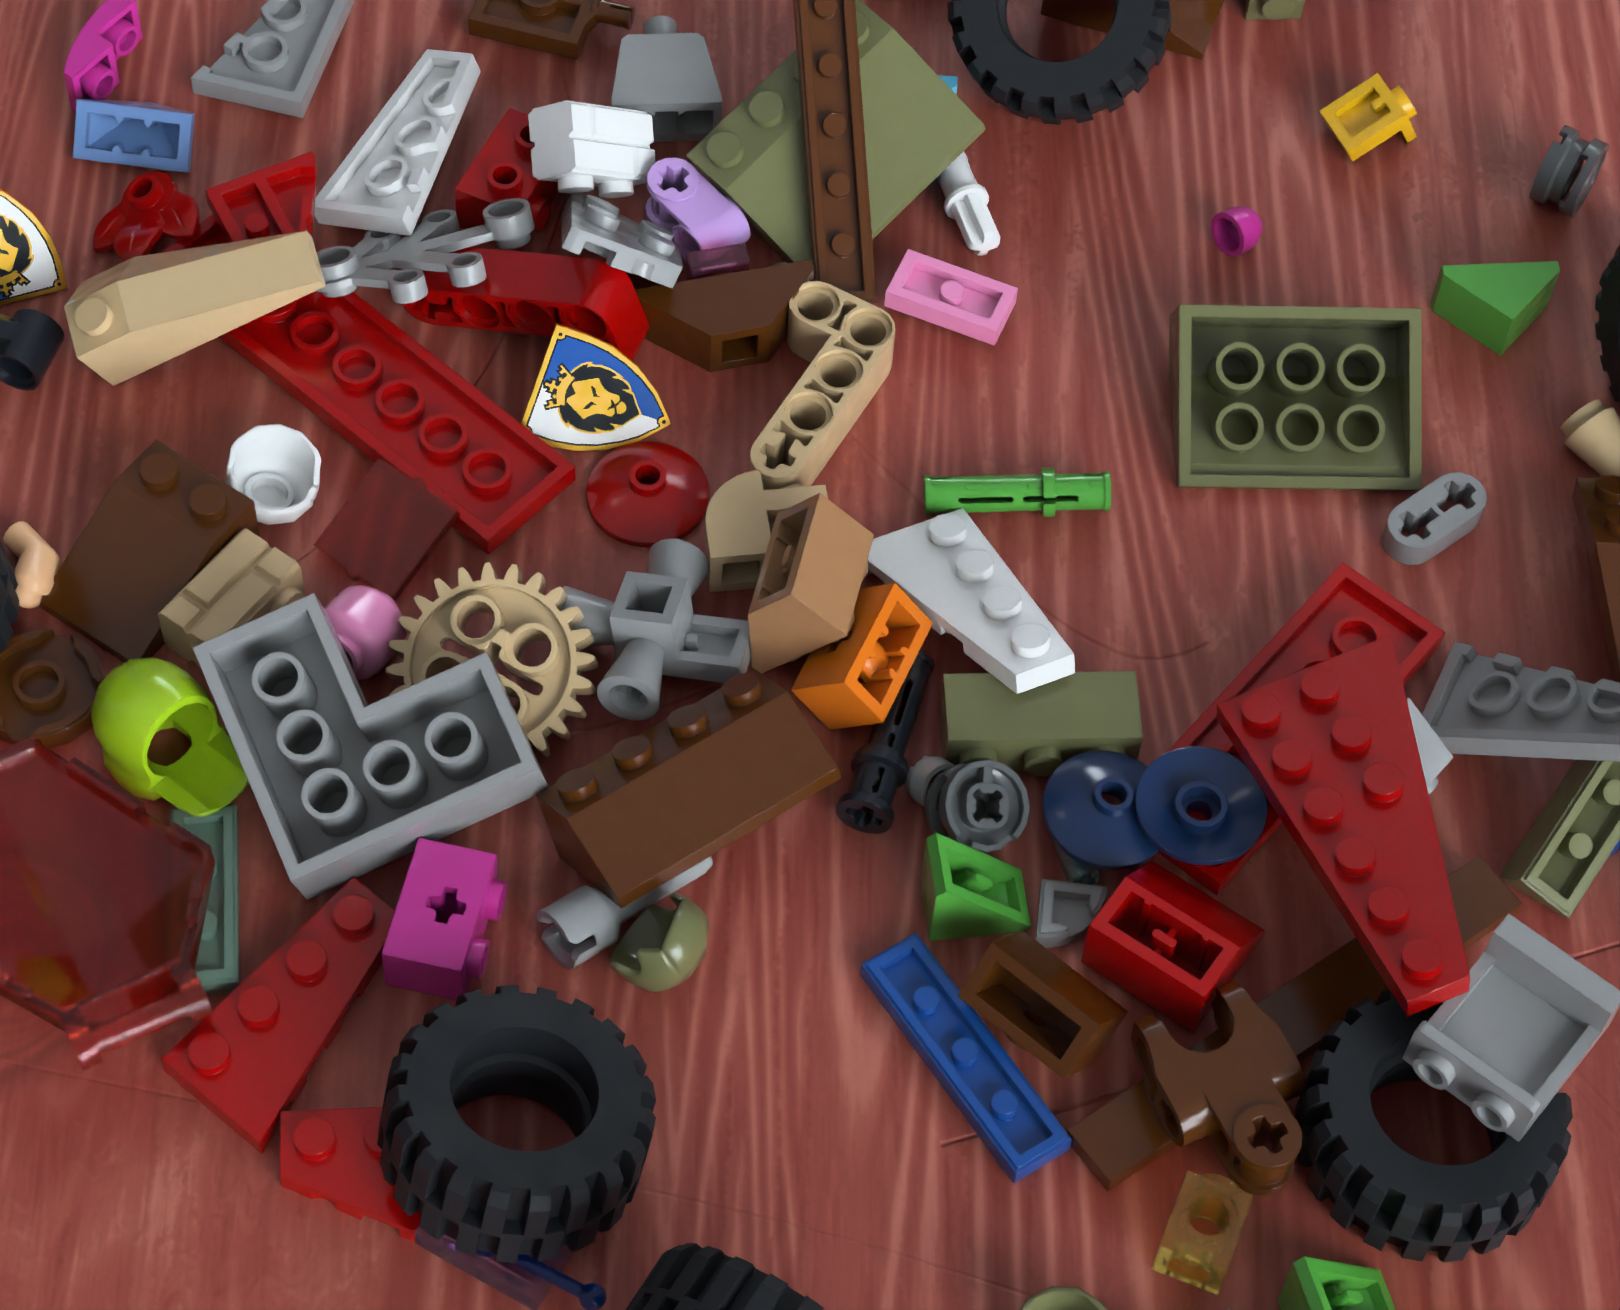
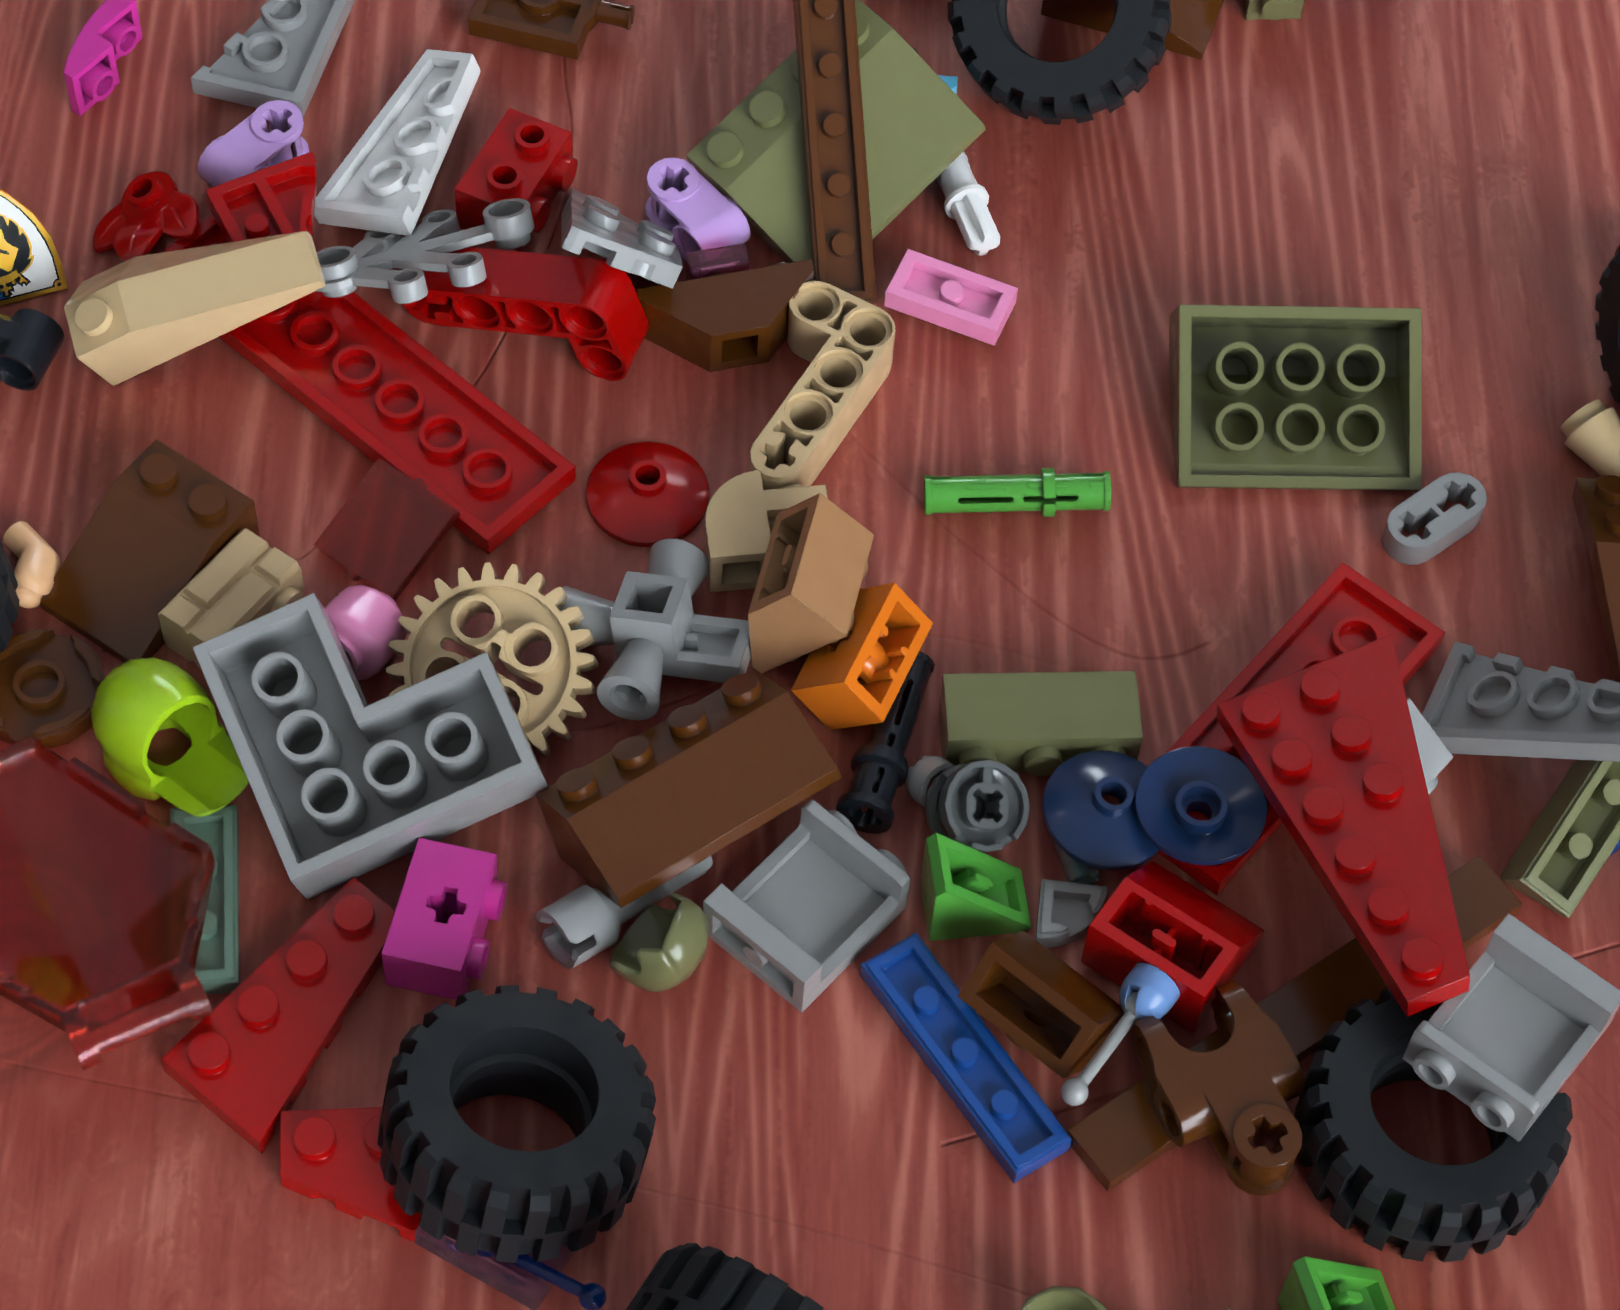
medium blue slope [73,99,195,173] -> none
white hair [225,424,321,525] -> none
shield [521,323,671,451] -> none
white brick [528,100,656,198] -> none
light grey torso [611,15,722,142] -> none
white wing [866,508,1075,694] -> none
clear yellow brick [1152,1170,1254,1295] -> none
dark pink hinge [1211,206,1262,257] -> none
yellow bracket [1319,73,1417,162] -> none
bright green slope [1430,261,1560,356] -> none
dark grey wheel [1530,125,1609,218] -> none
none -> lavender piece [198,100,309,187]
none -> light grey panel [703,799,910,1013]
none -> hinge [1061,963,1180,1106]

